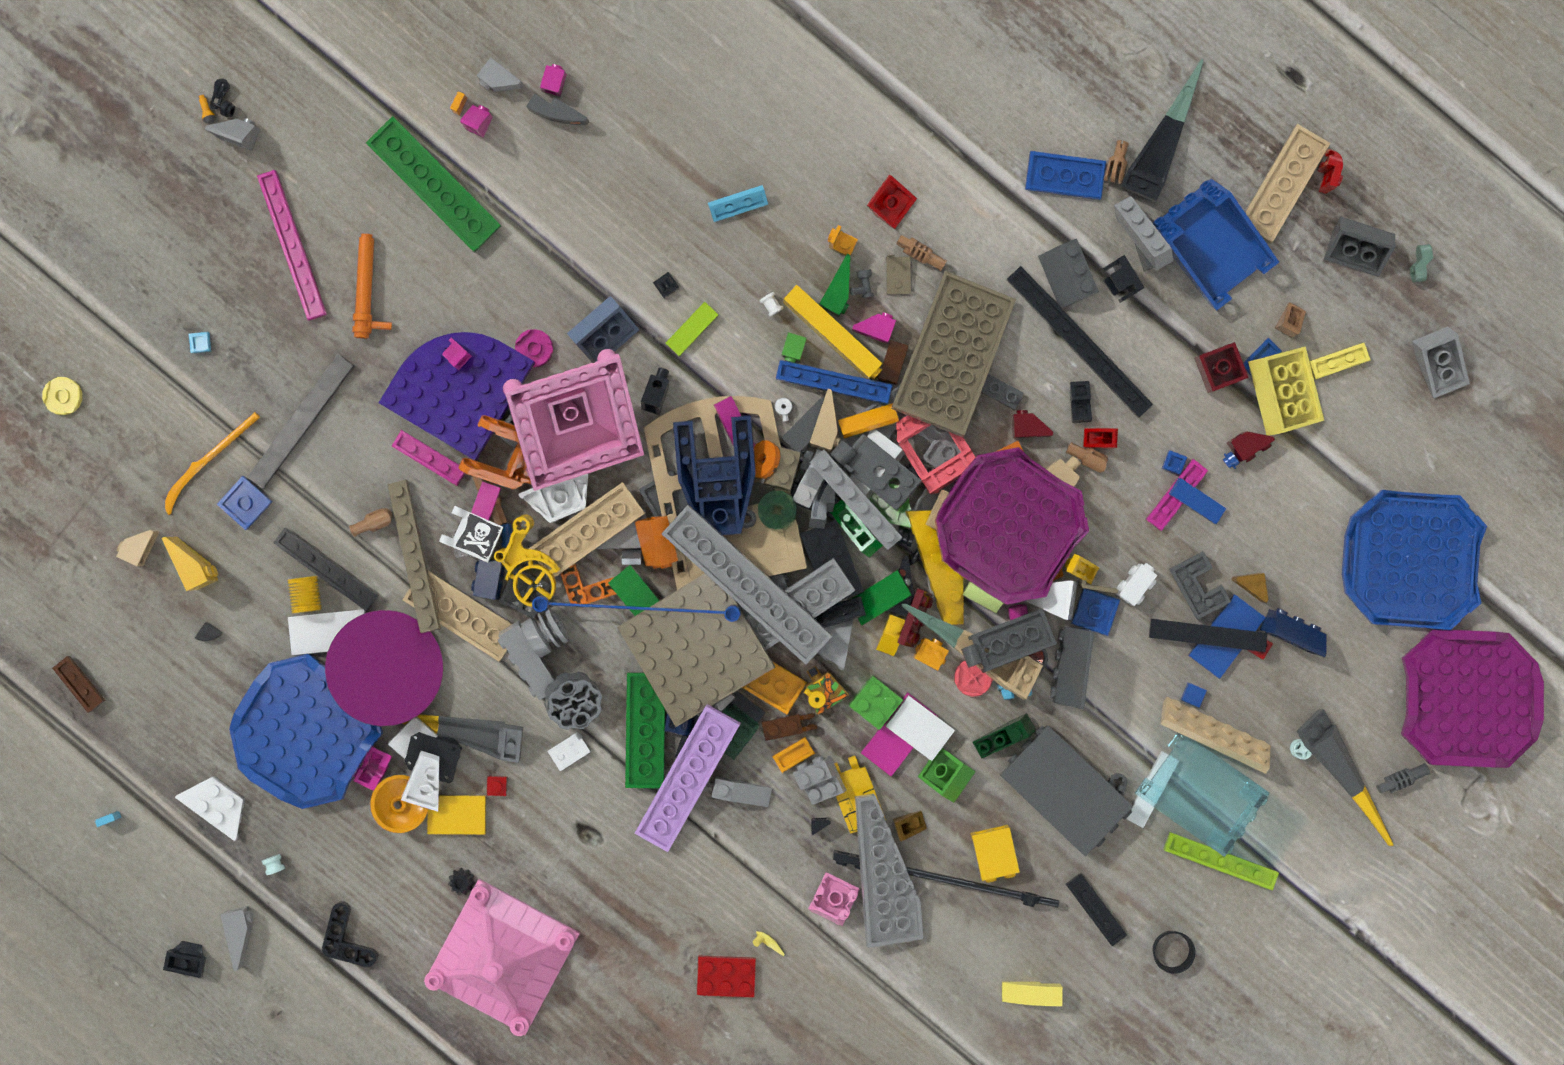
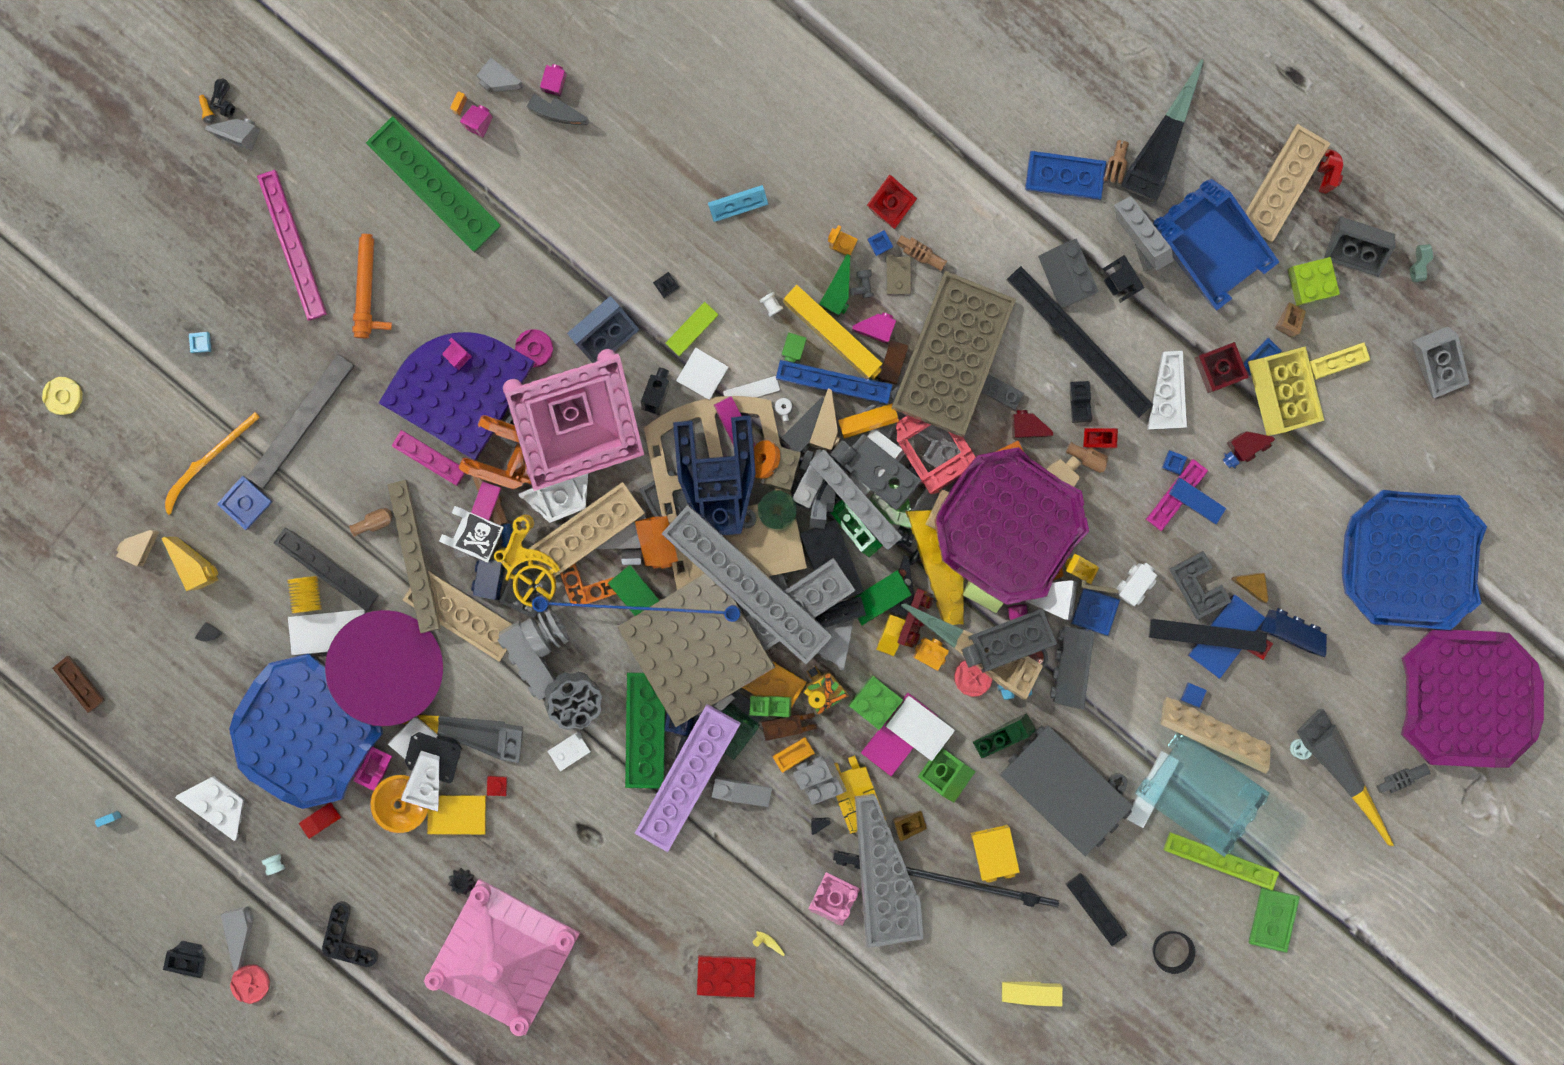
none -> coral tile [230,964,270,1004]
none -> red slope [298,802,342,839]
none -> white tile [676,348,729,400]
none -> white sticker [723,376,780,397]
none -> bright green slope [750,696,792,717]
none -> blue plate [867,230,893,257]
none -> white wing [1147,351,1187,430]
none -> bright green tile [1248,887,1300,953]
none -> lime brick [1287,257,1340,306]

